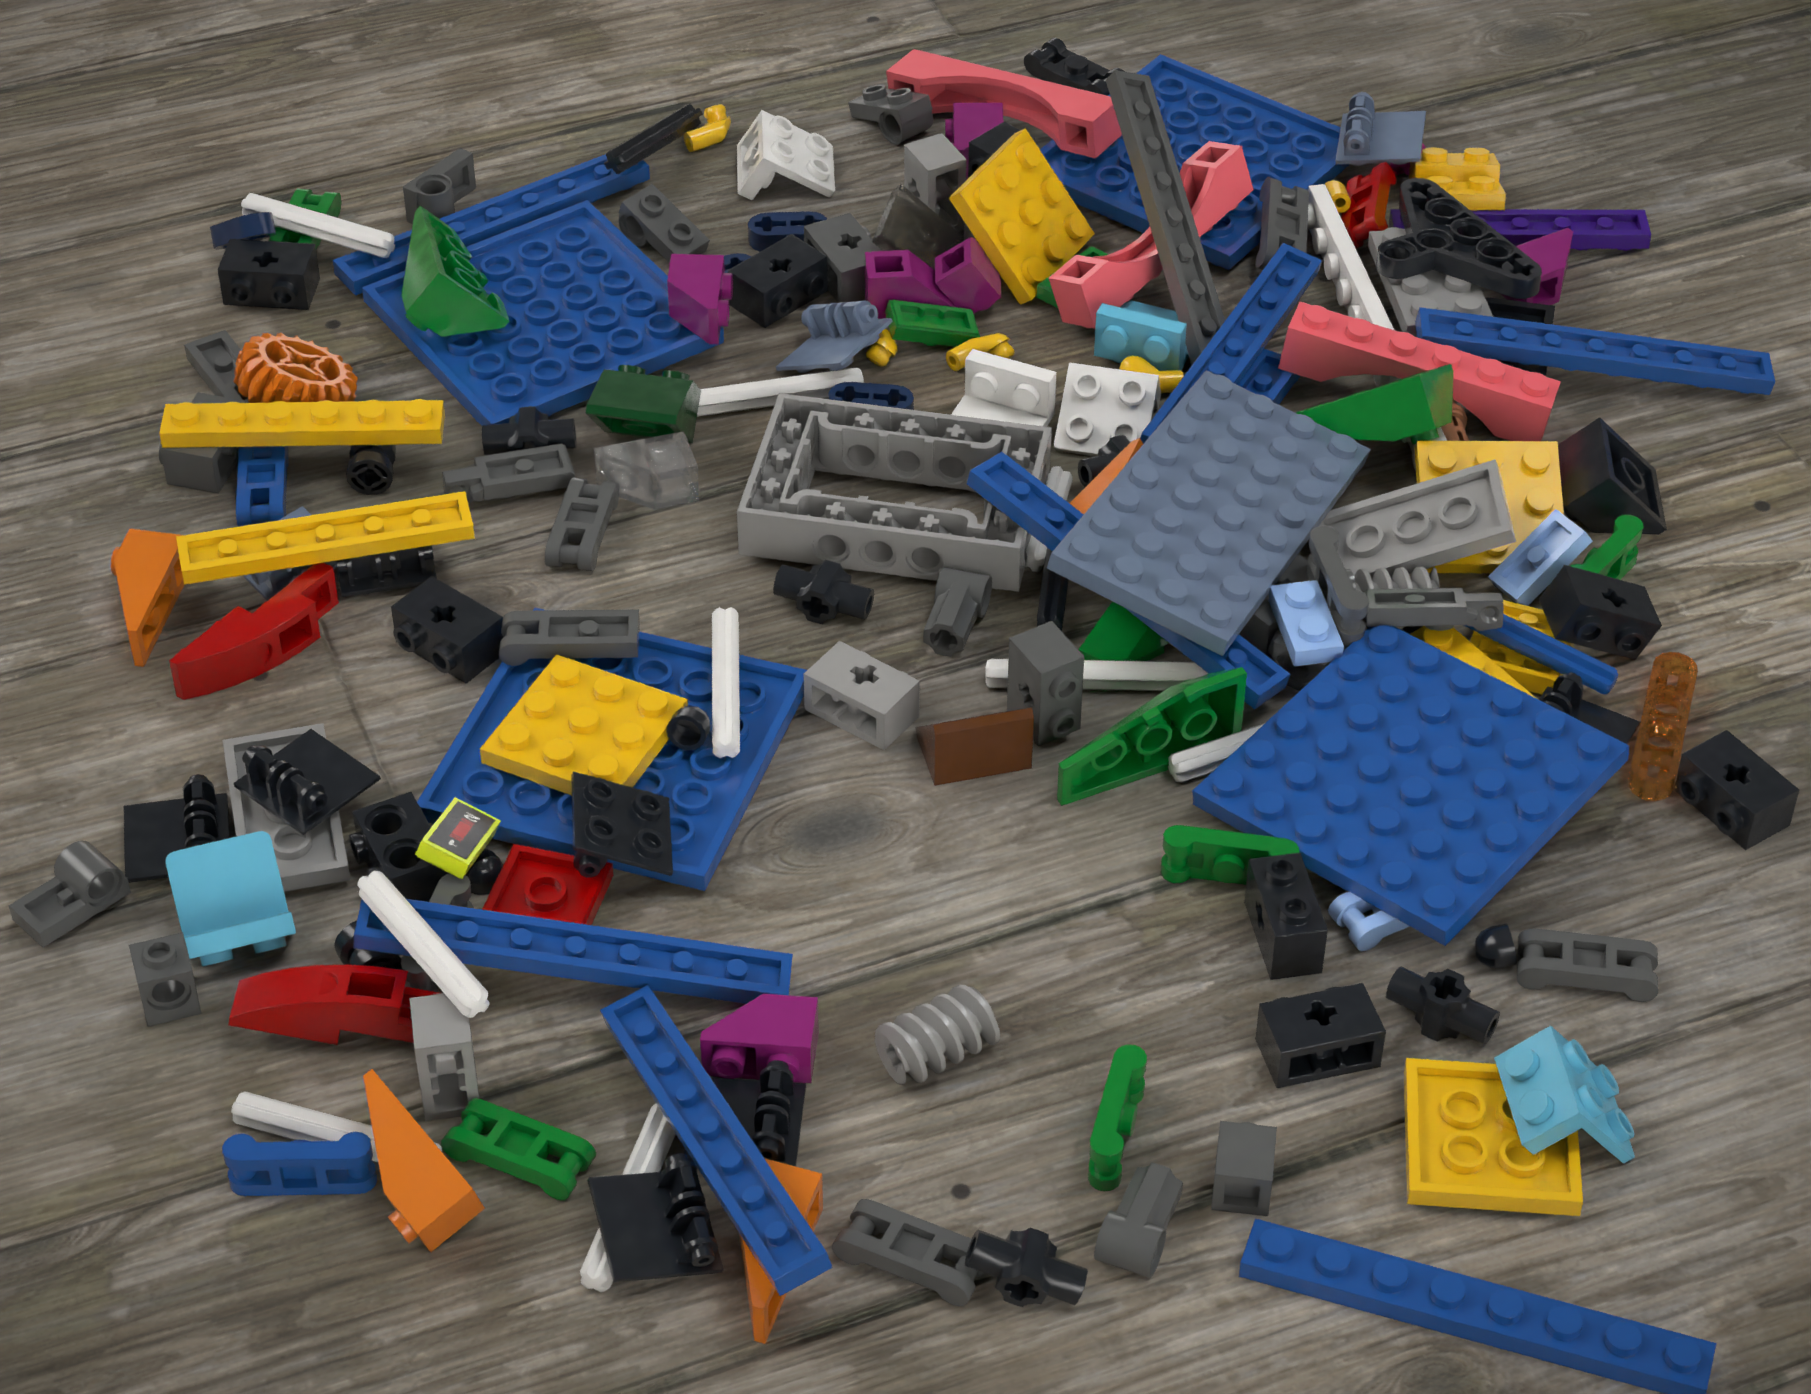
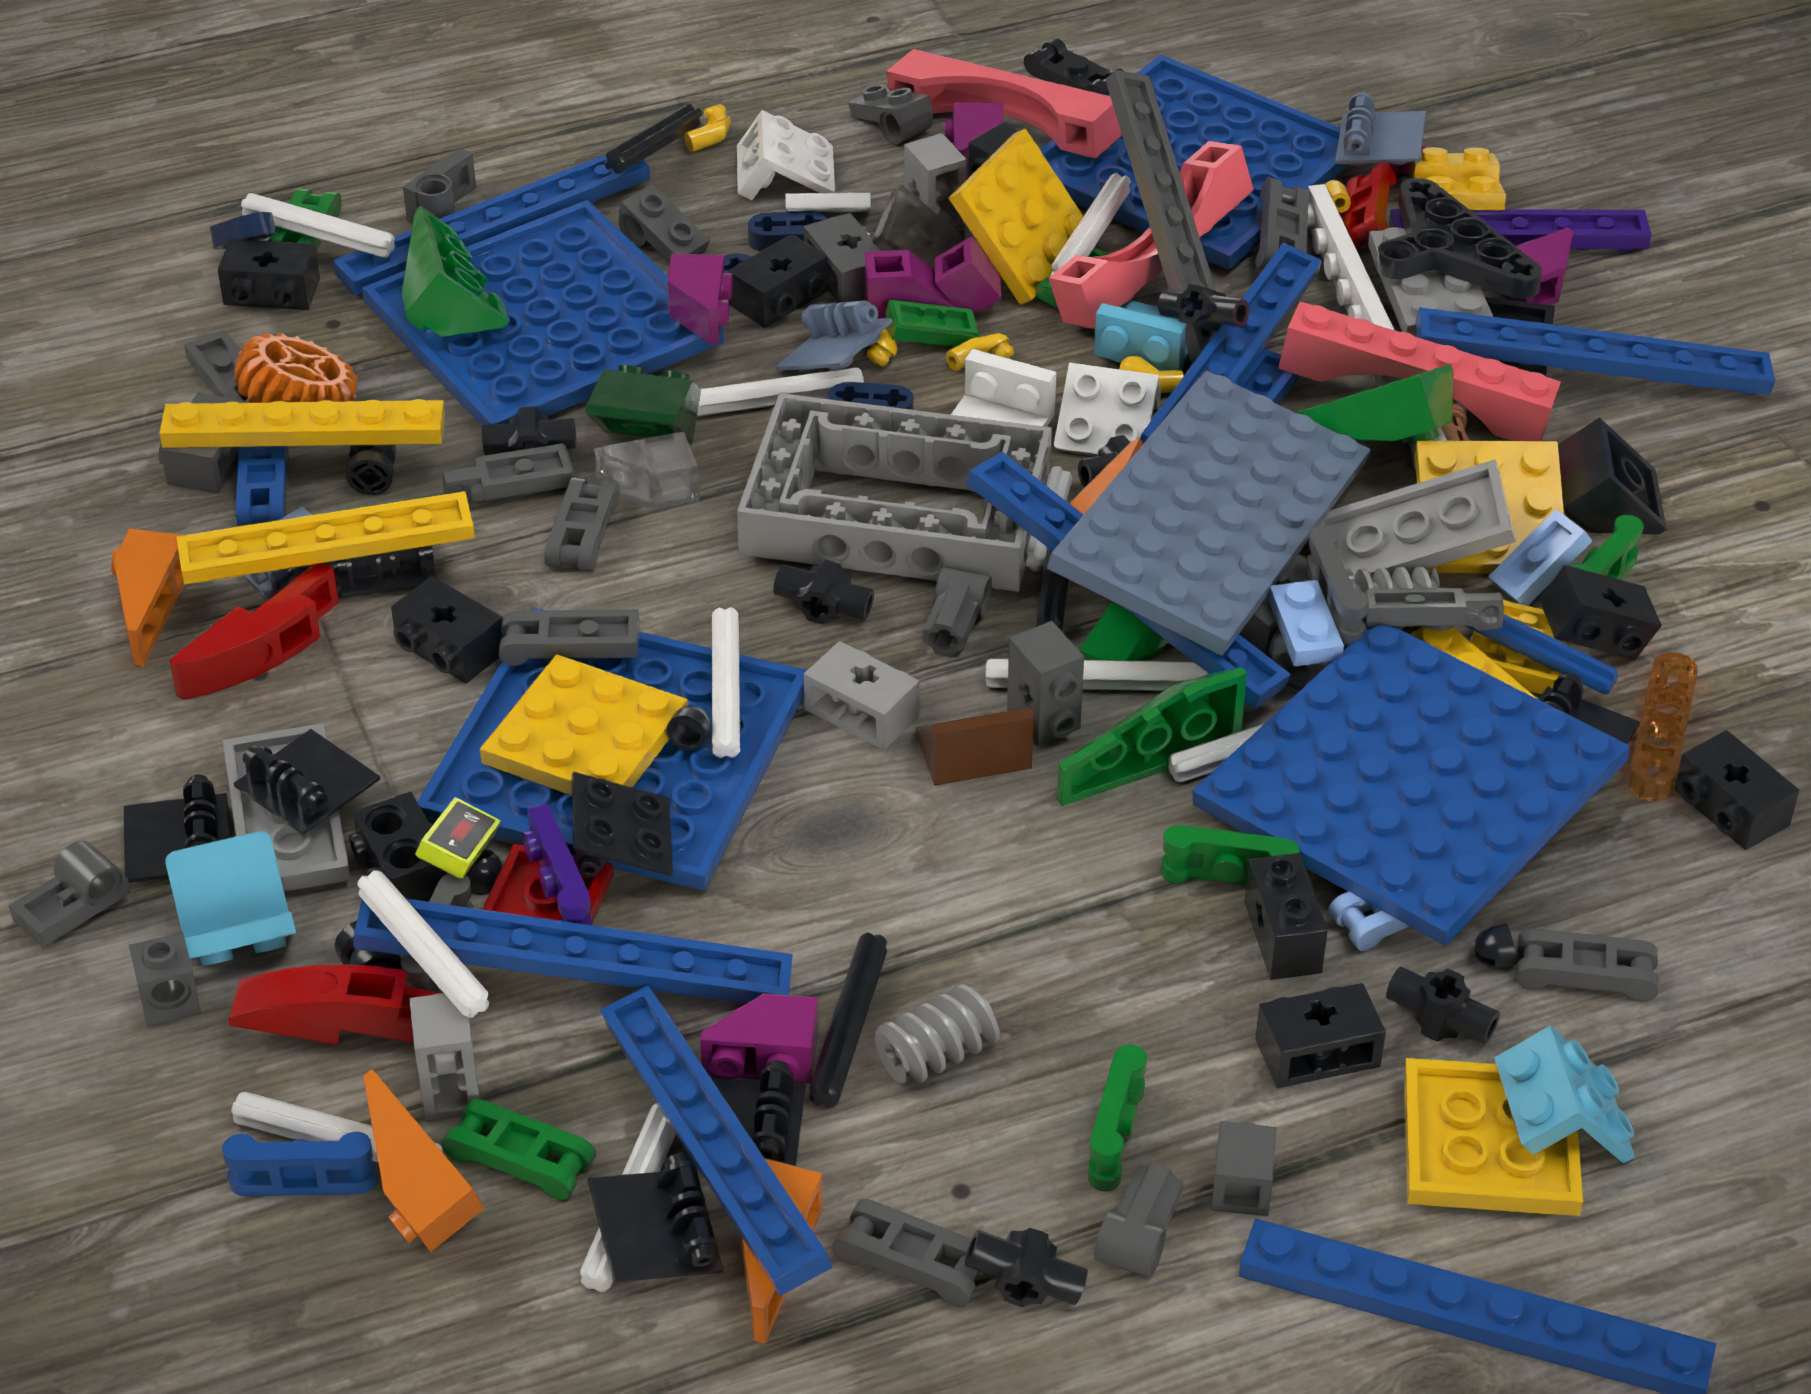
none -> dark purple plate [522,803,592,925]
none -> white tile [785,193,871,212]
none -> black axle [809,932,887,1108]
none -> white axle [1051,173,1131,275]
none -> black axle [1158,284,1249,332]

